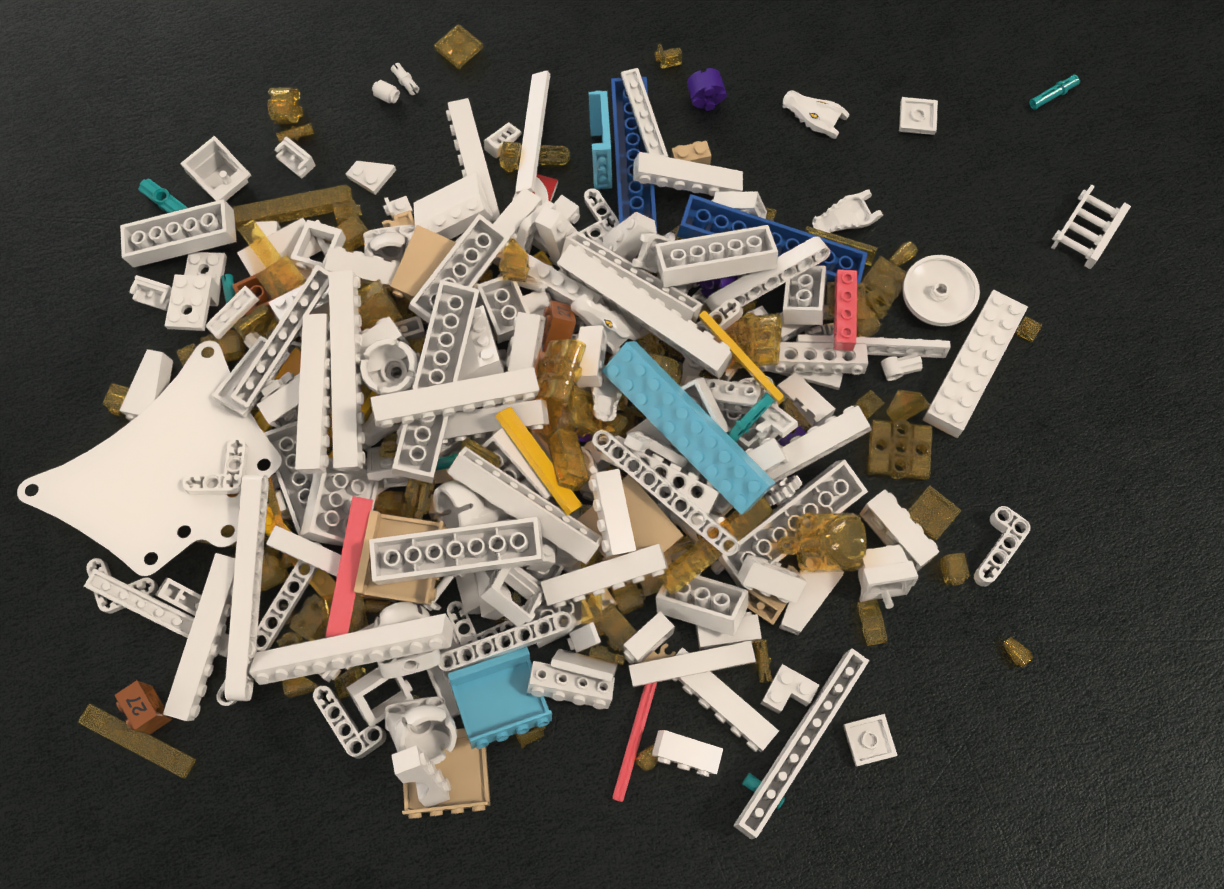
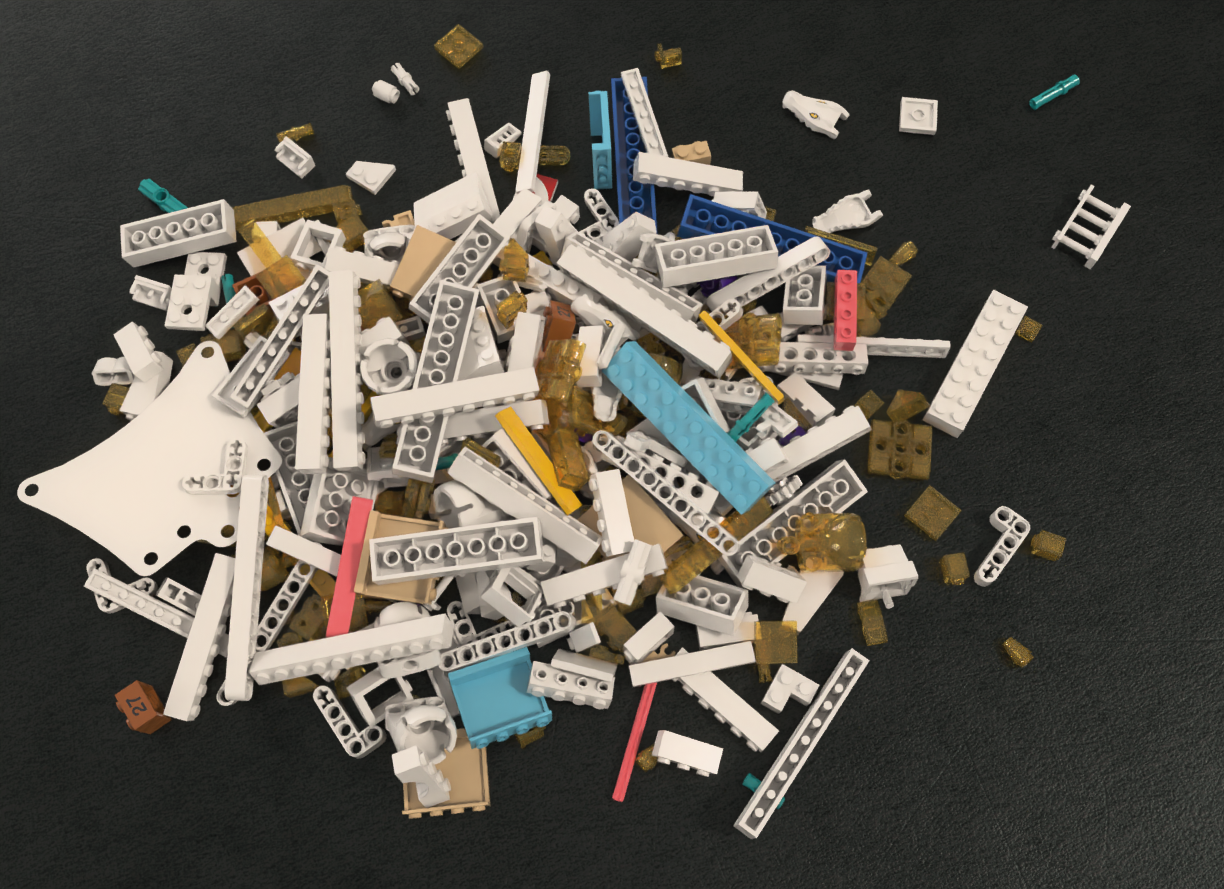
clear yellow tile [78,704,196,779] -> none
white piece [180,136,251,201] -> none
clear yellow brick [268,87,303,124] -> none
white bracket [383,196,414,220] -> none
dark purple brick [687,68,727,111] -> none
tan brick [746,588,787,624] -> none
white plate [843,714,897,767] -> none
white brick [860,490,939,571] -> none
white piece [881,354,923,381] -> none
white dish [902,255,980,326] -> none
none -> white brick [92,357,135,386]
none -> white brick [114,322,164,382]
none -> clear yellow brick [496,291,528,329]
none -> white axle [596,322,626,369]
none -> white piece [614,539,652,606]
none -> clear yellow plate [754,620,797,664]
none -> clear yellow brick [1031,530,1066,561]

